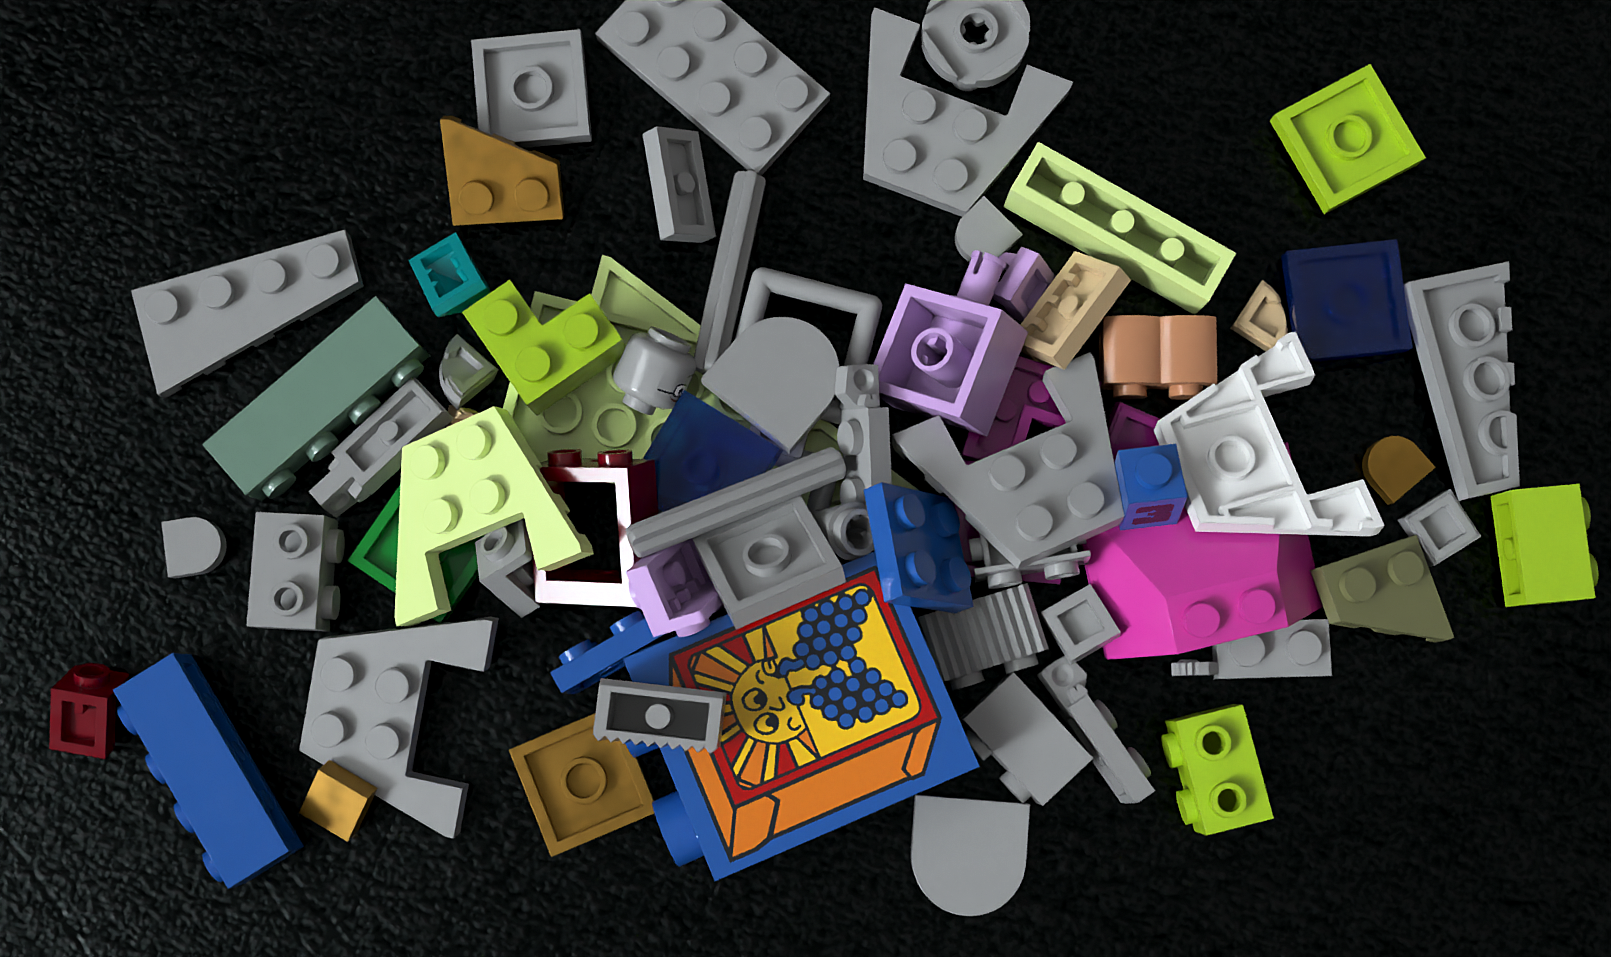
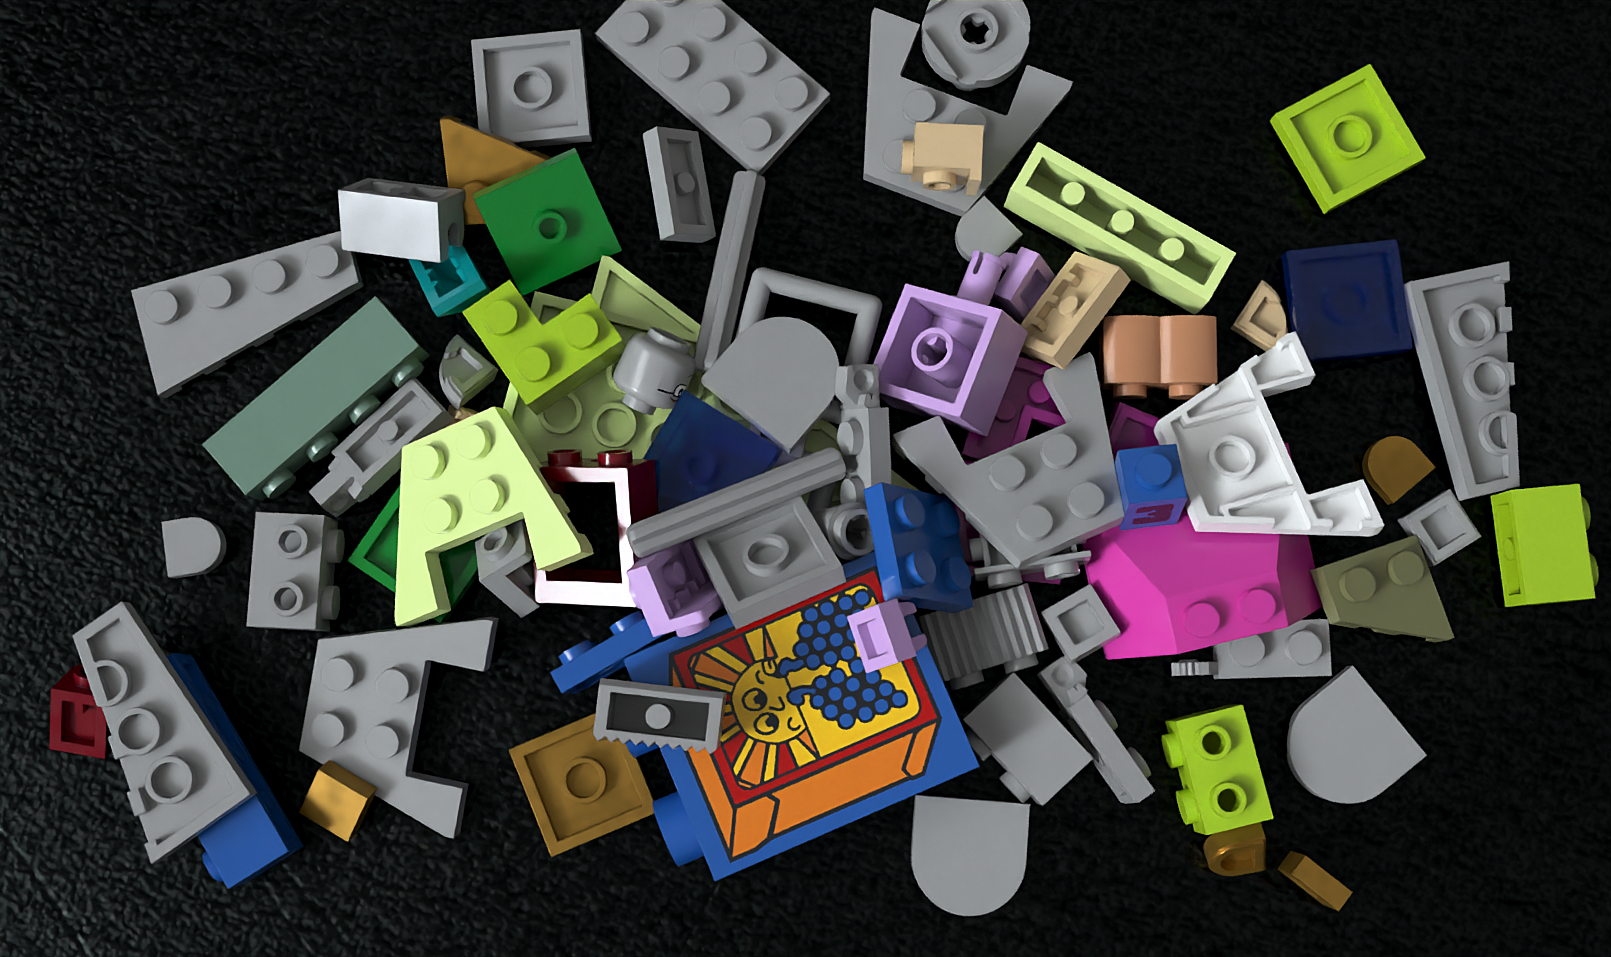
none -> light grey wing [73,602,257,864]
none -> hinge [338,178,466,263]
none -> green plate [472,148,622,296]
none -> lavender tile [847,598,927,673]
none -> tan brick [901,122,984,196]
none -> pearl gold tile [1203,822,1266,876]
none -> pearl gold tile [1278,851,1353,911]
none -> light grey tile [1286,666,1427,804]

